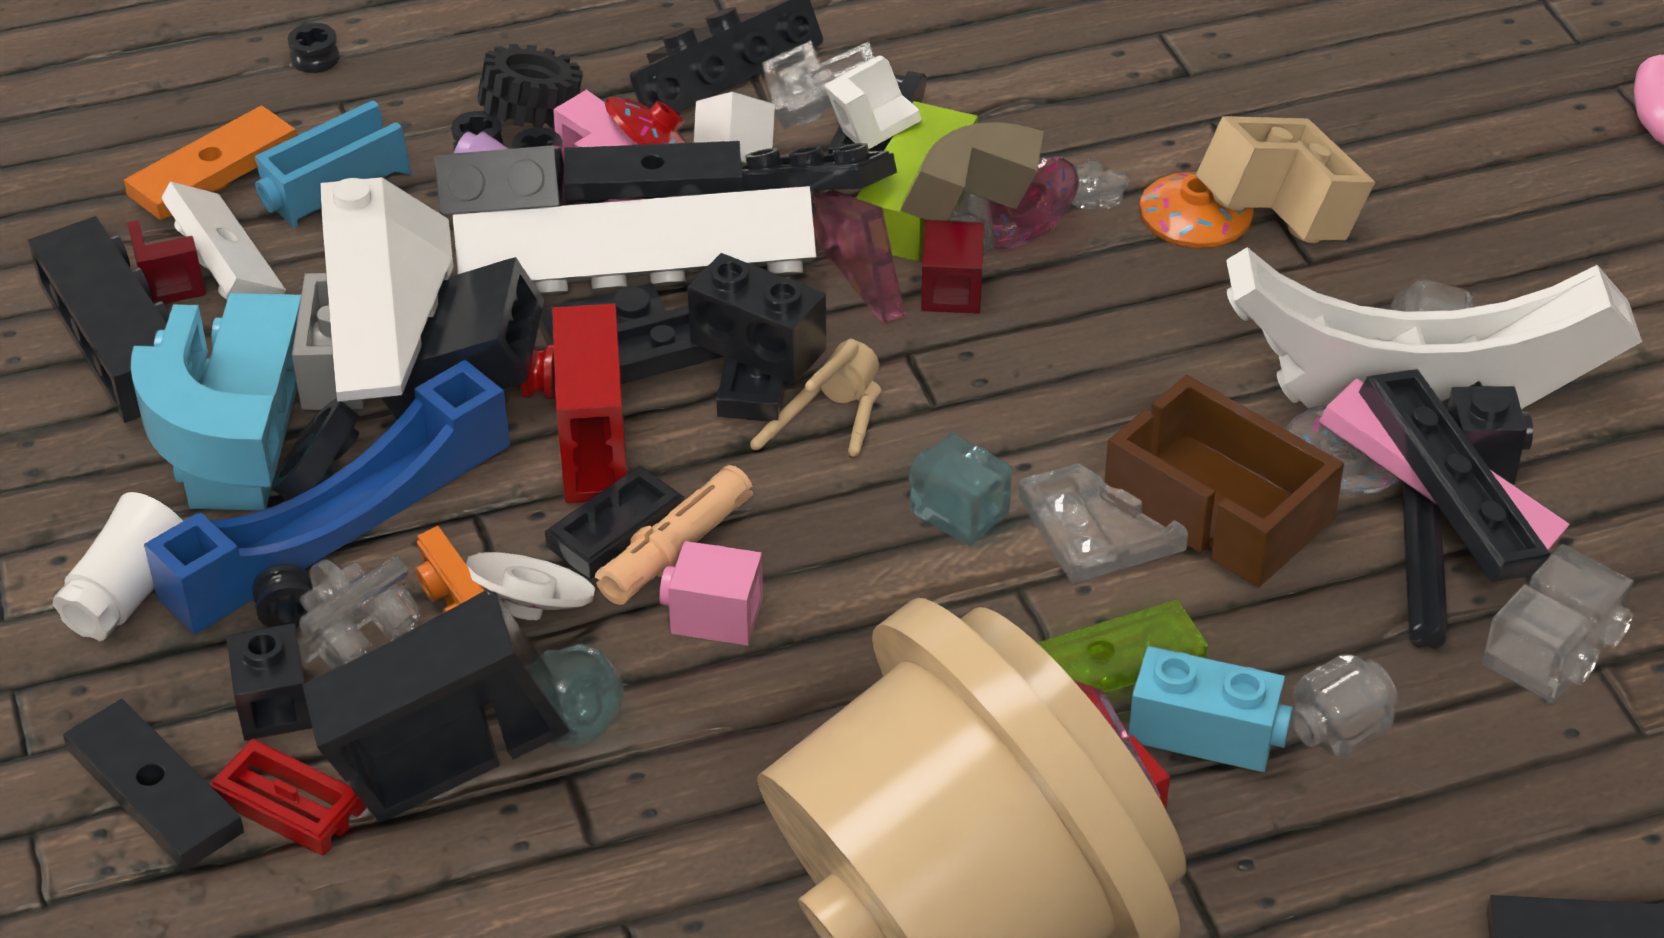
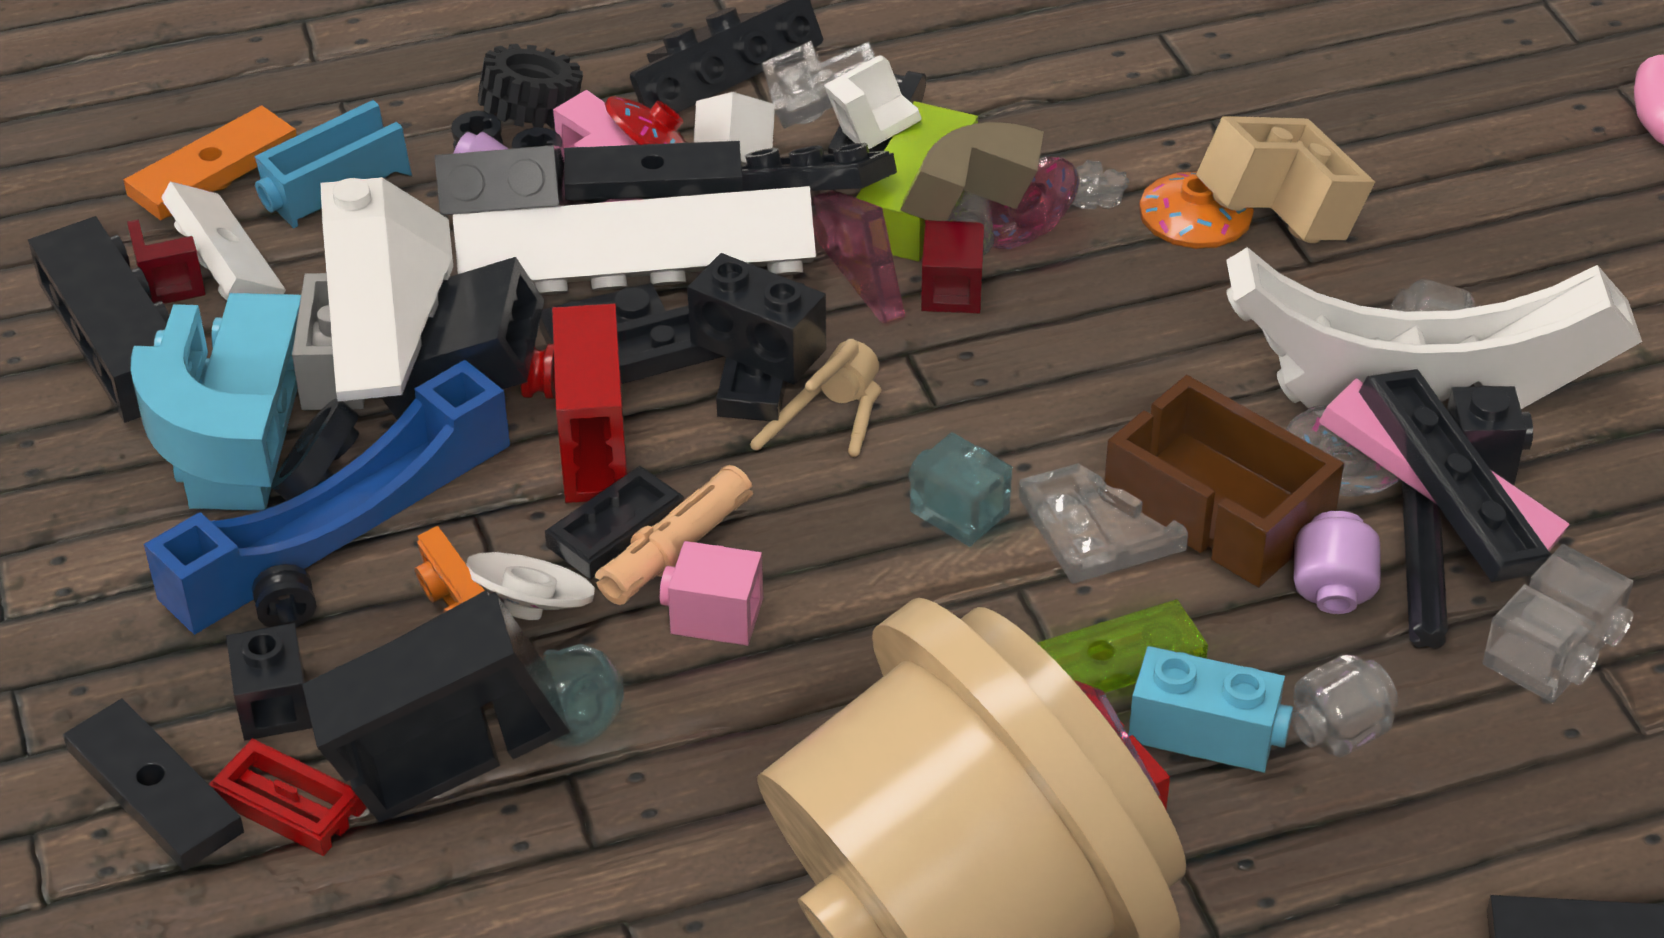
white plant [52,492,183,642] -> none
black bush [287,23,339,73] -> none
clear hips [298,555,421,669] -> none
none -> lavender head [1294,511,1381,614]

